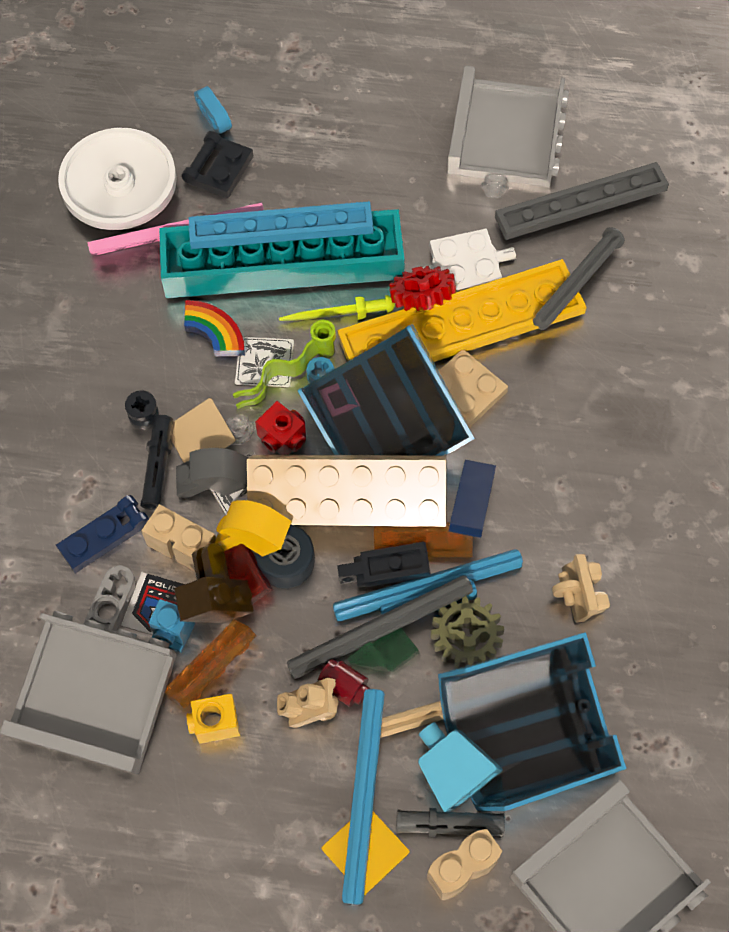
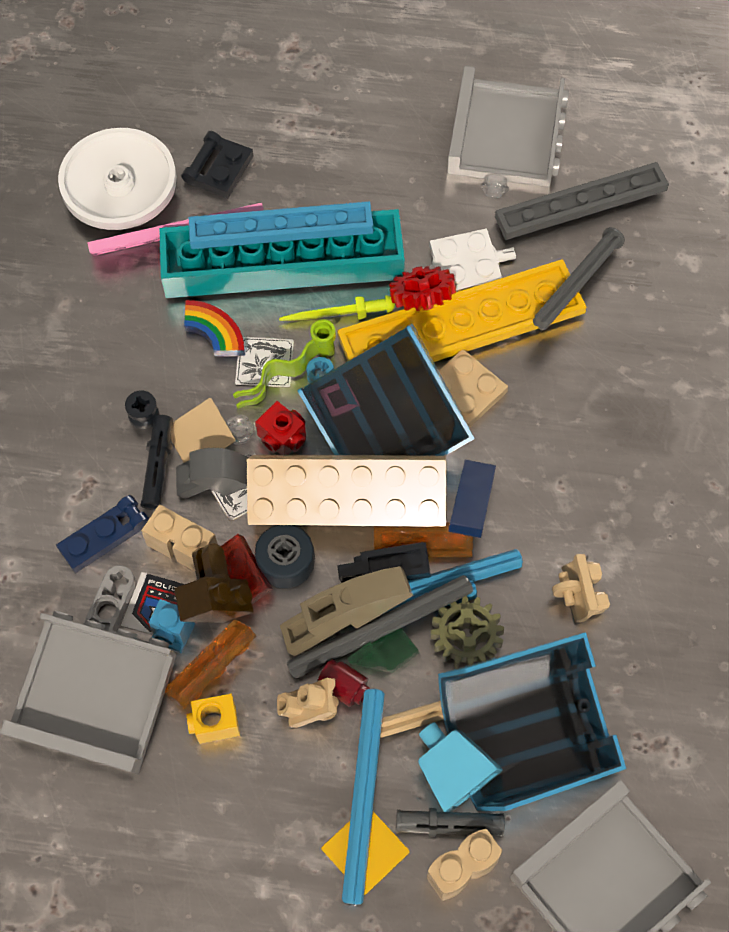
dark azure beam [194,86,232,134] -> none
yellow brick [214,500,291,557] -> none
none -> dark tan slope [280,566,413,657]

